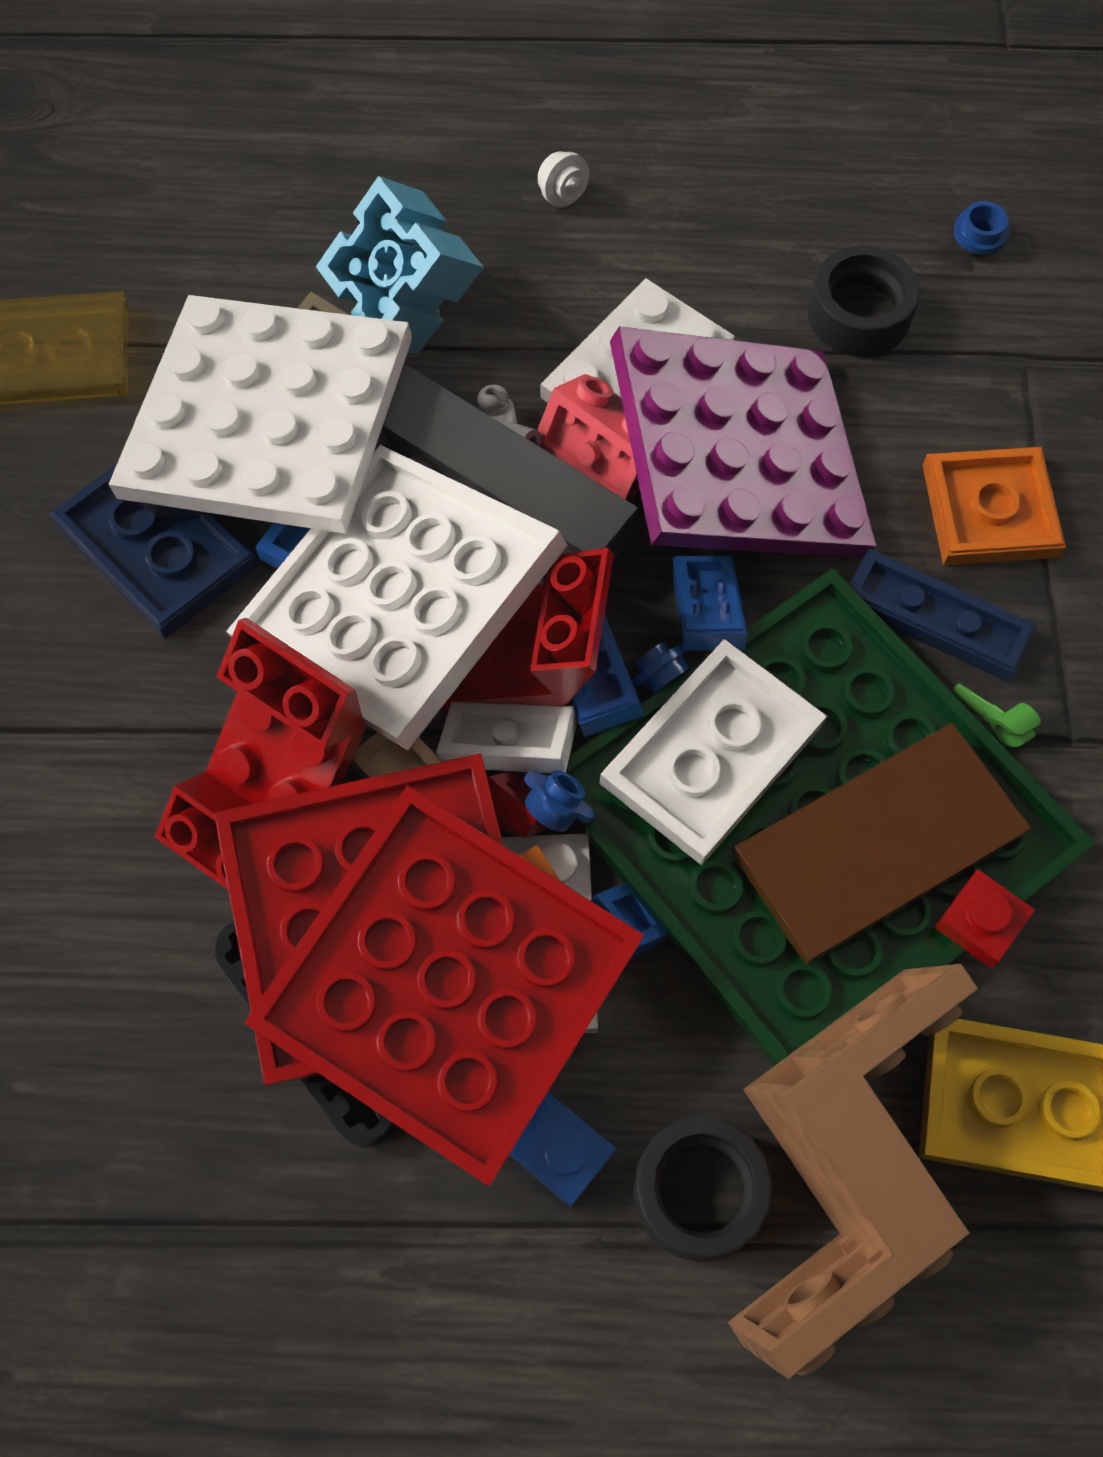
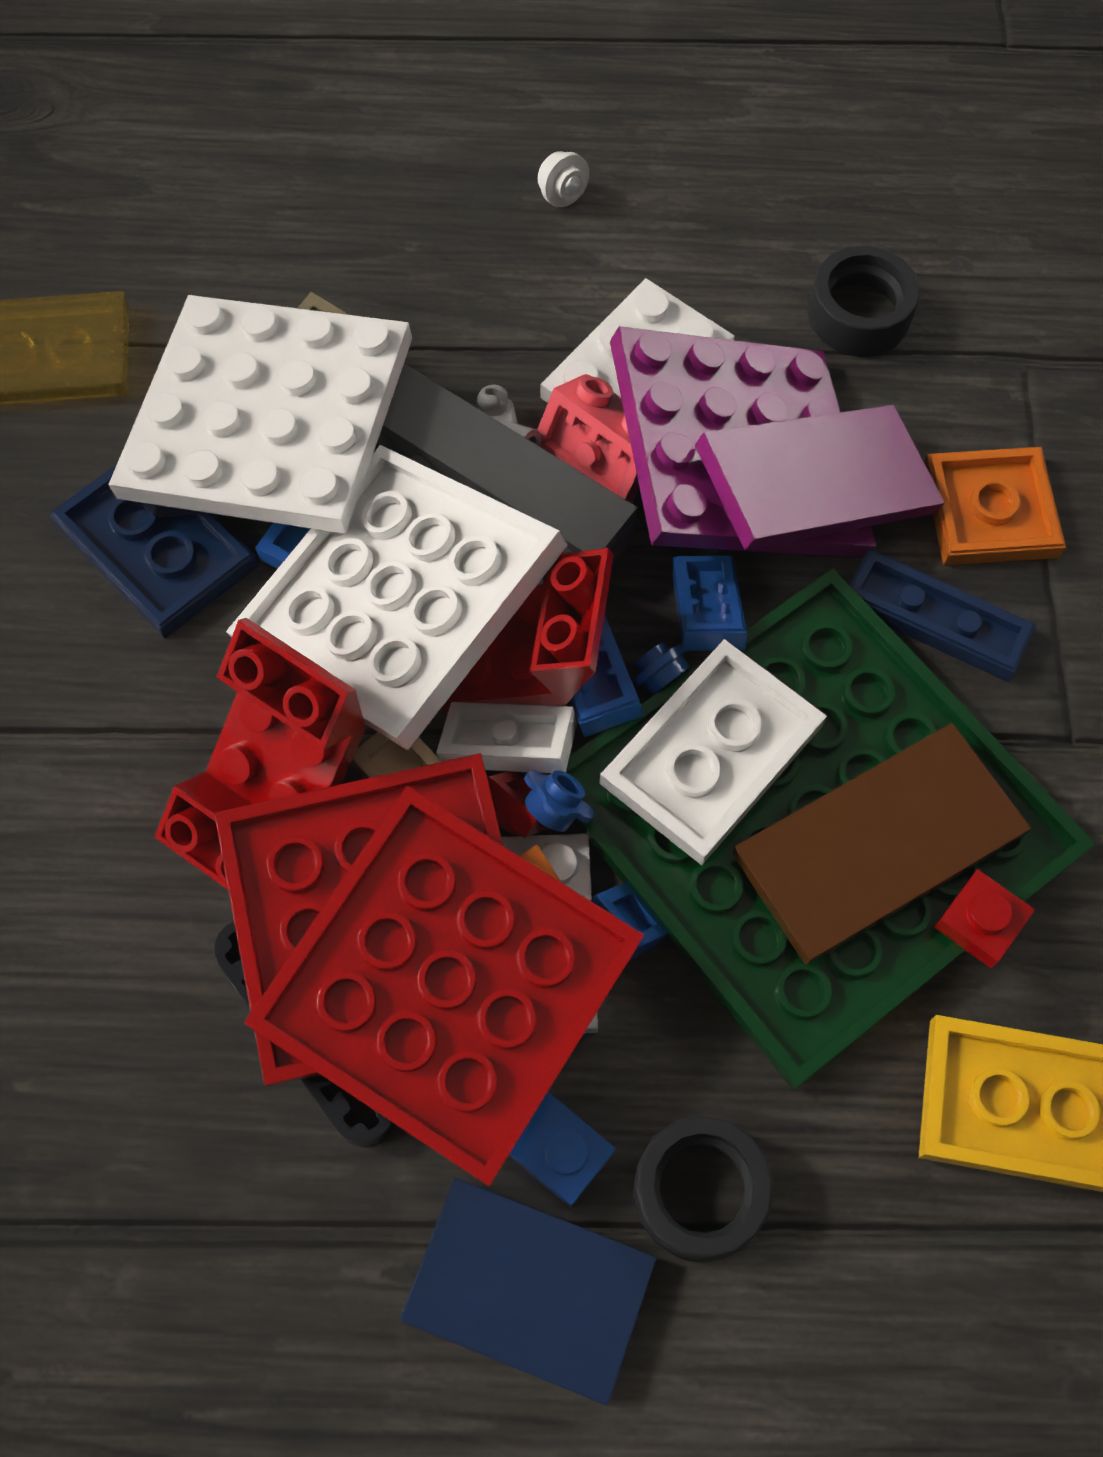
medium azure brick [316,176,484,354] -> none
medium nougat bracket [728,964,978,1379] -> none
bright green hand [952,683,1041,749] -> none
blue plate [953,201,1010,255] -> none
none -> dark blue tile [399,1177,657,1406]
none -> tile [695,405,945,550]

